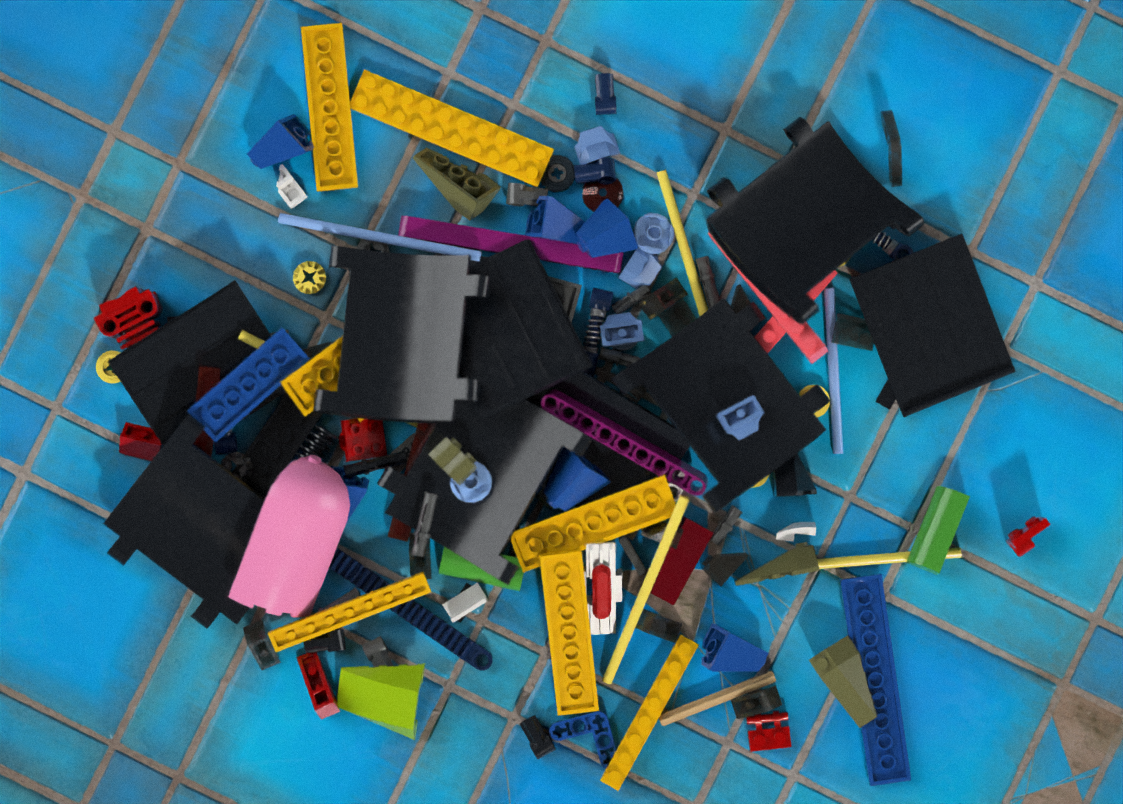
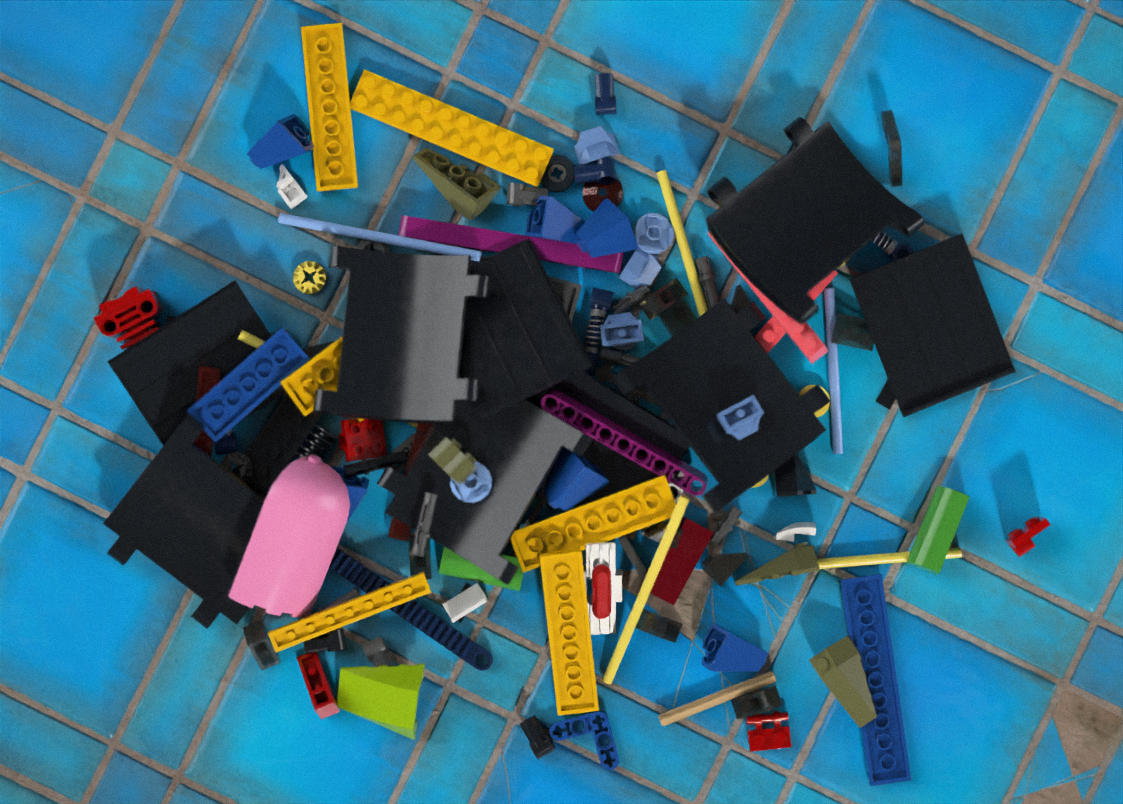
light yellow gear [96,350,120,383] -> none
red panel [119,422,162,461] -> none
yellow plate [600,634,699,791] -> none

